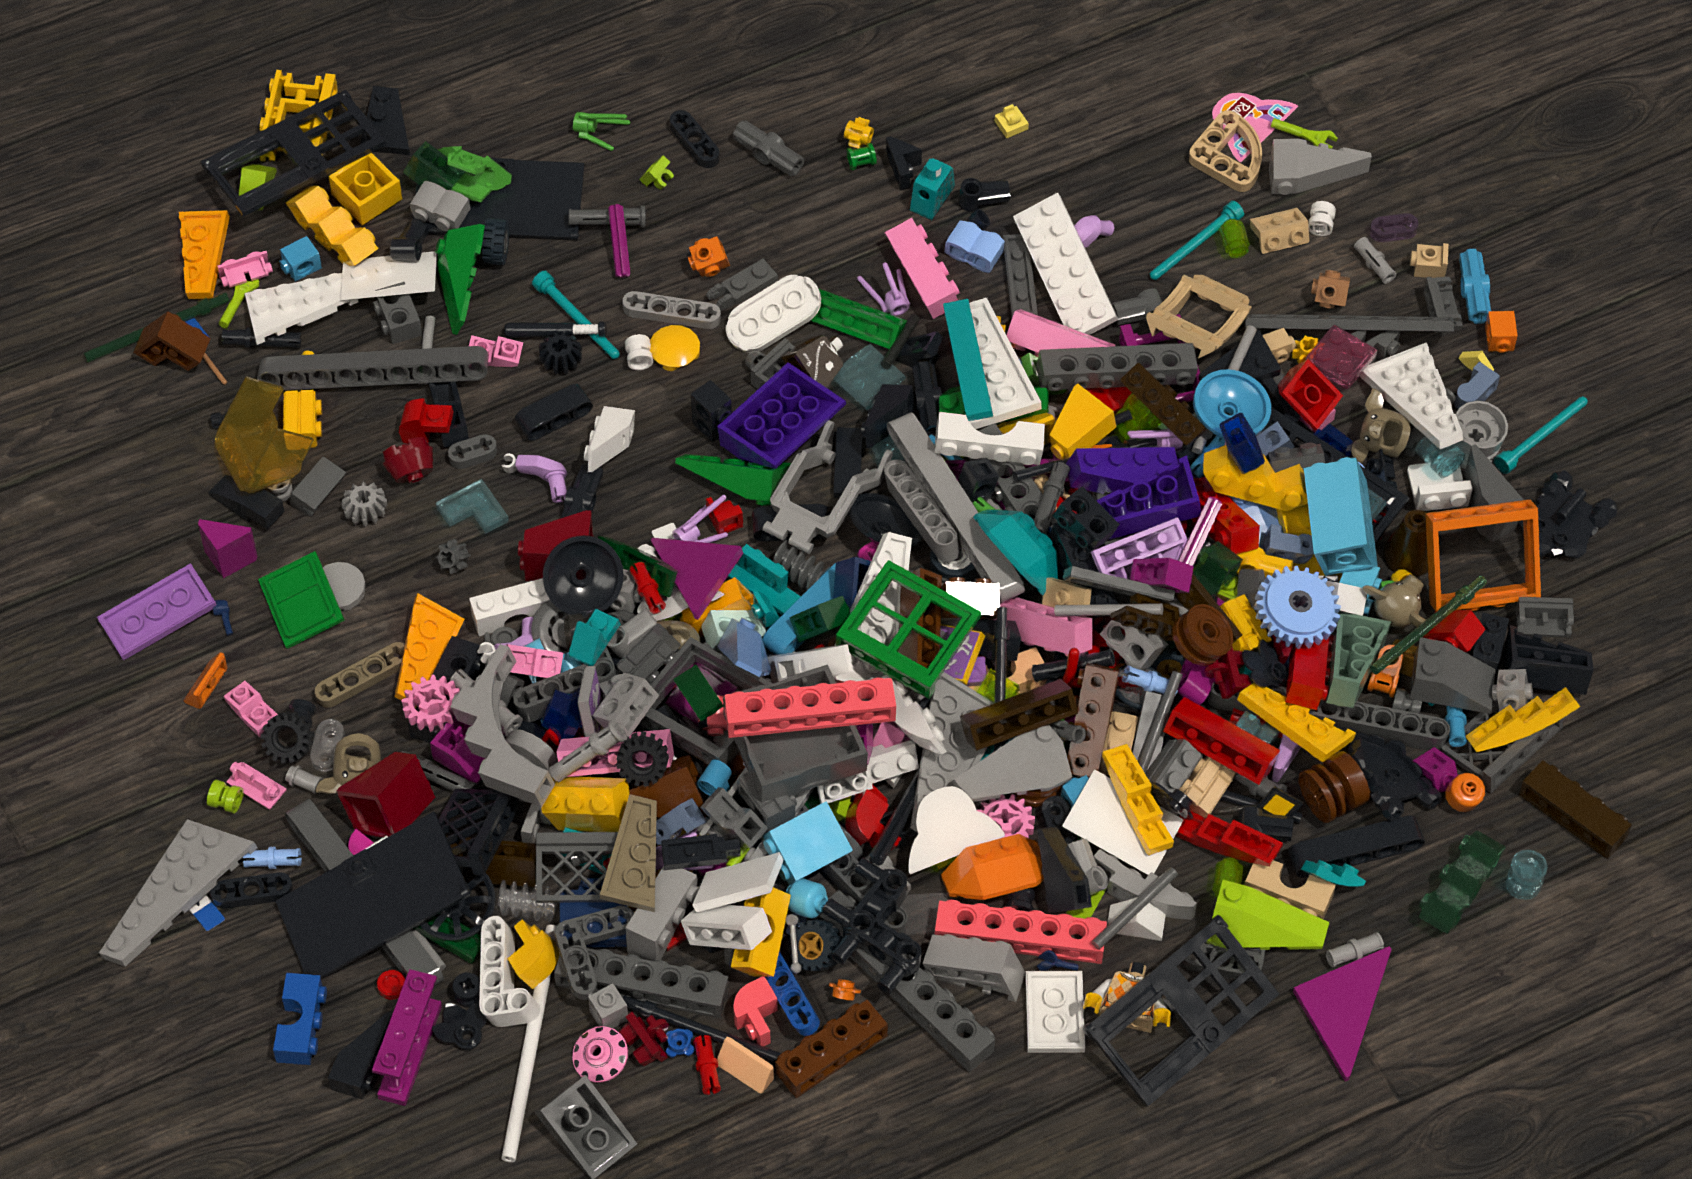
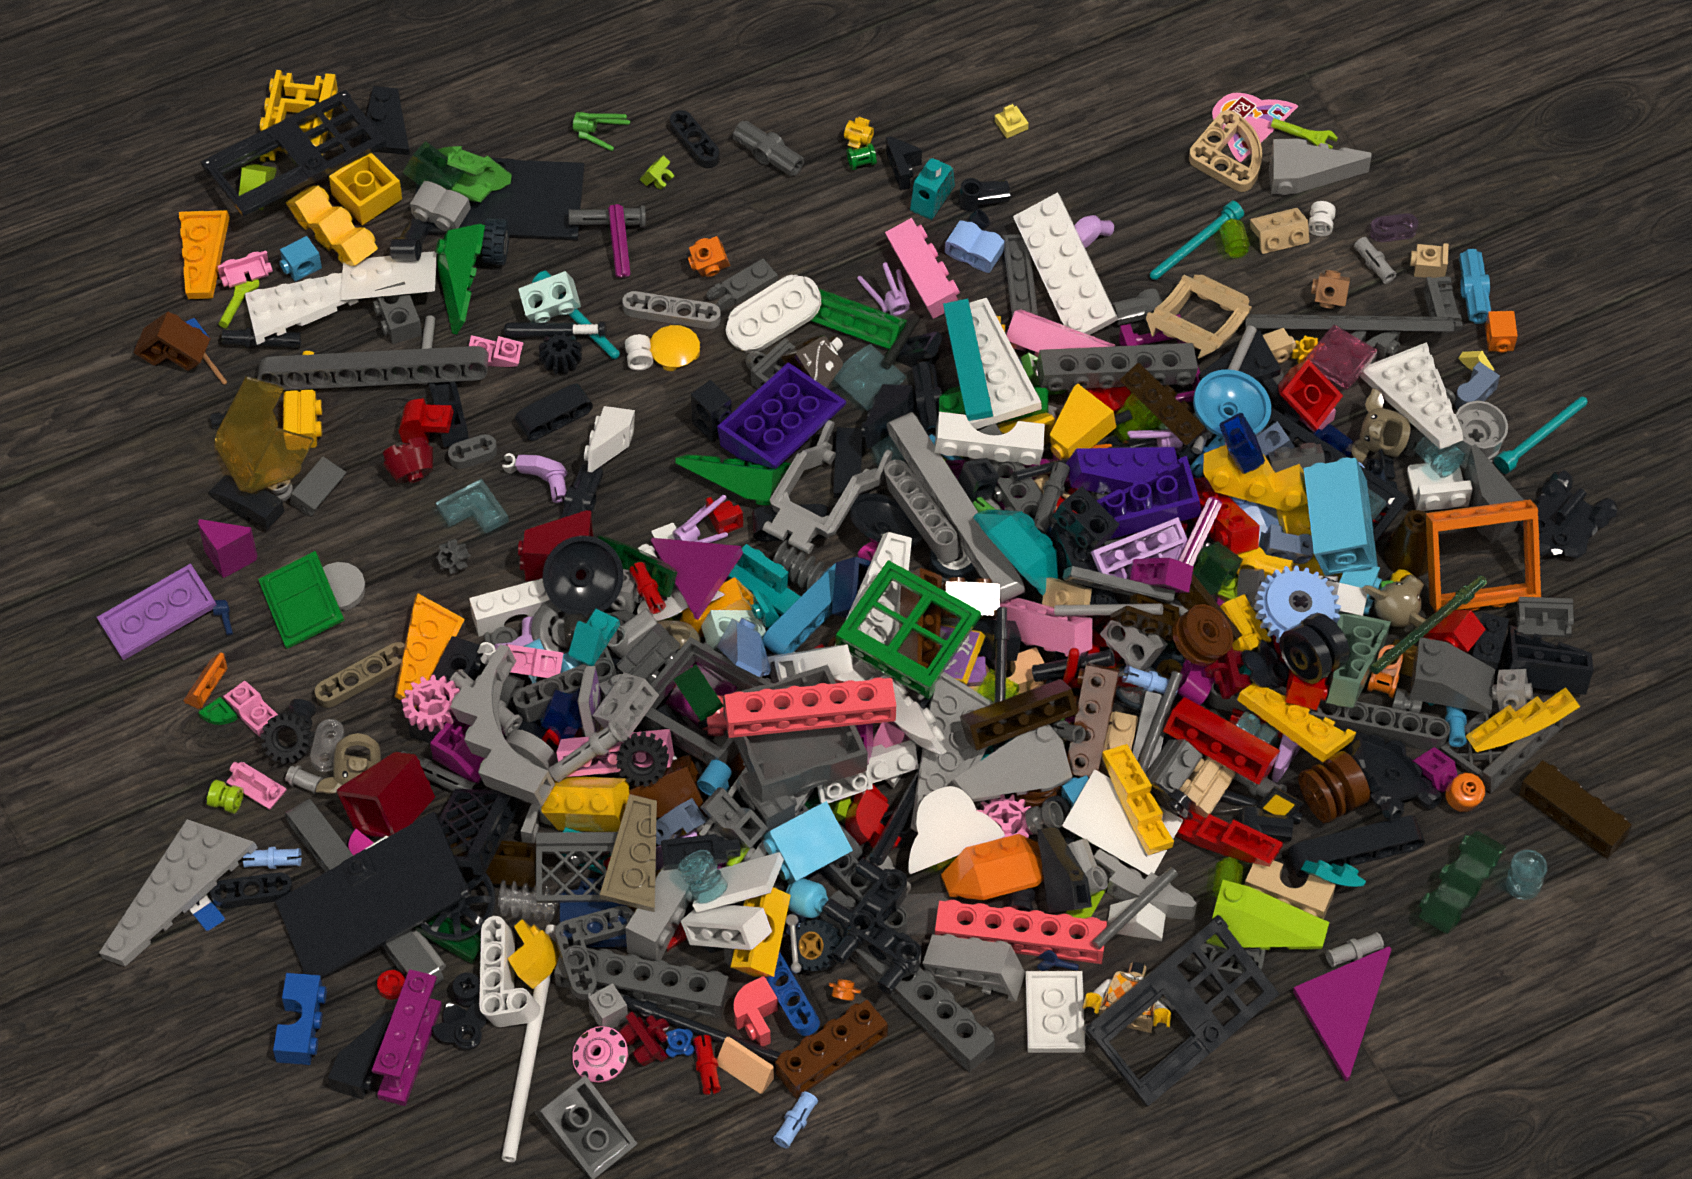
clear green bar [84,292,230,362] -> none
light grey gear [342,481,387,527] -> none
dark green brick [789,595,850,642] -> none
none -> green tile [198,697,237,725]
none -> light aqua brick [519,271,581,323]
none -> clear light blue wheel [678,850,728,904]
none -> light blue pin [773,1091,818,1149]
none -> dark grey wheel [1025,801,1064,835]
none -> black wheel [1280,612,1350,684]

